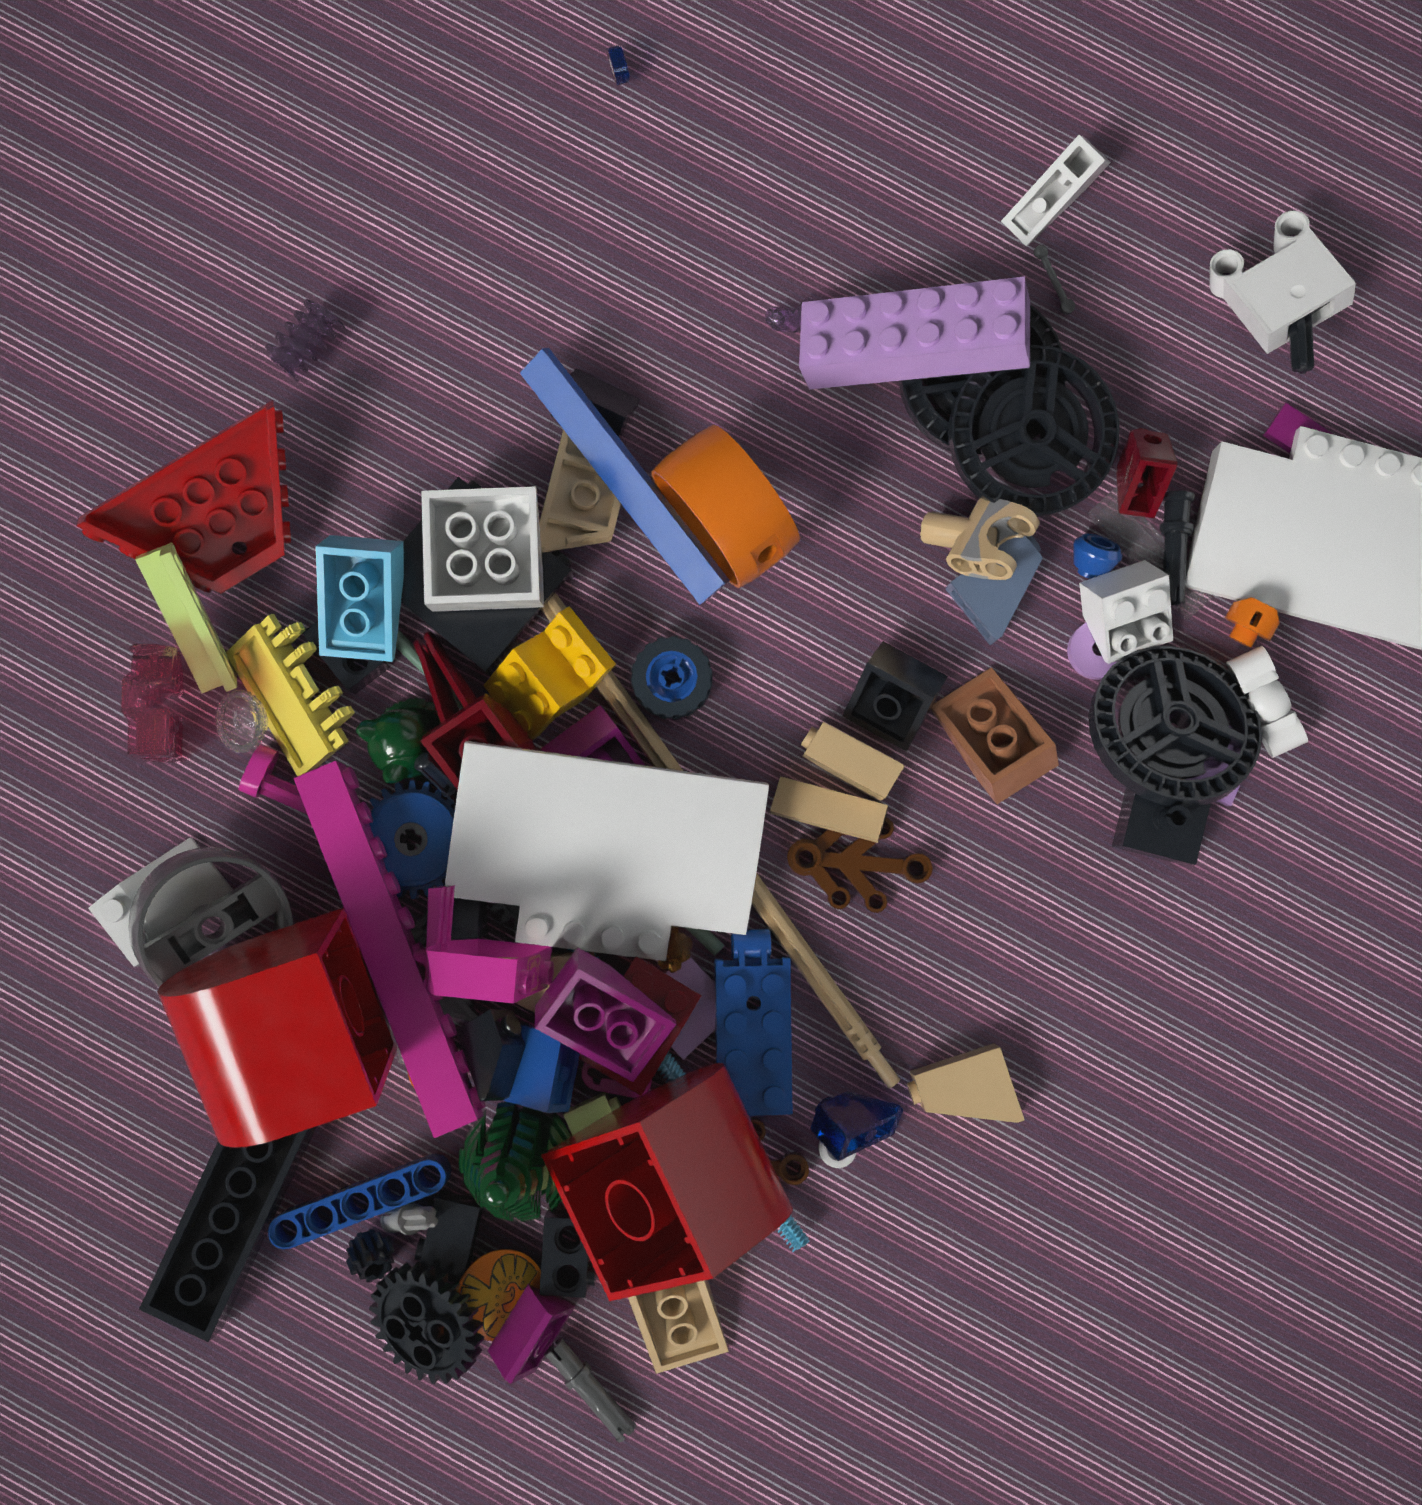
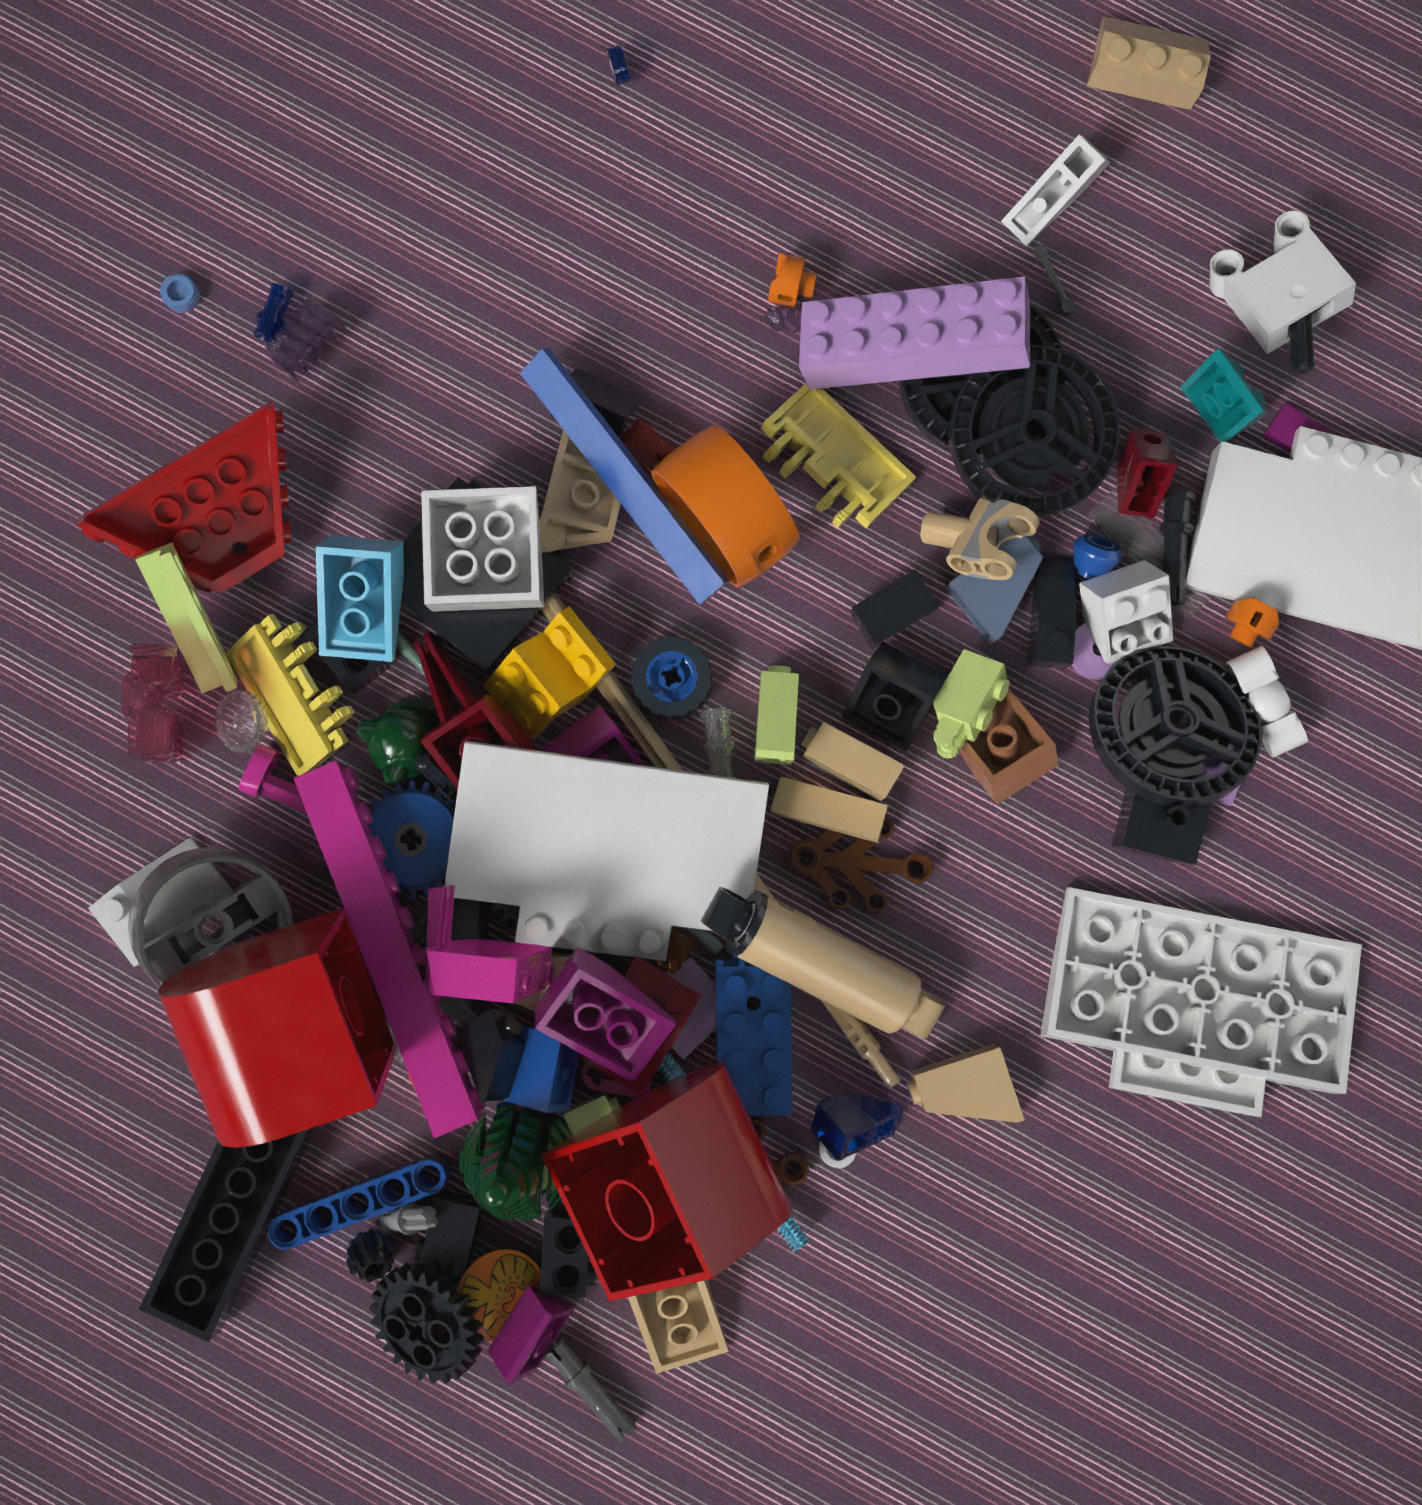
none -> medium blue tile [160,274,200,313]
none -> clear blue pin [253,283,294,344]
none -> clear red piece [620,418,675,481]
none -> clear pin [700,708,736,778]
none -> tan piece [701,887,946,1039]
none -> yellowish green slope [754,665,799,765]
none -> light yellow hinge [761,383,916,528]
none -> orange piece [768,253,817,308]
none -> black panel [849,569,939,649]
none -> yellowish green hinge [933,649,1010,759]
none -> black slope [1027,558,1076,669]
none -> white slope [1040,887,1362,1117]
none -> tan slope [1087,16,1211,110]
none -> teal slope [1180,349,1269,443]

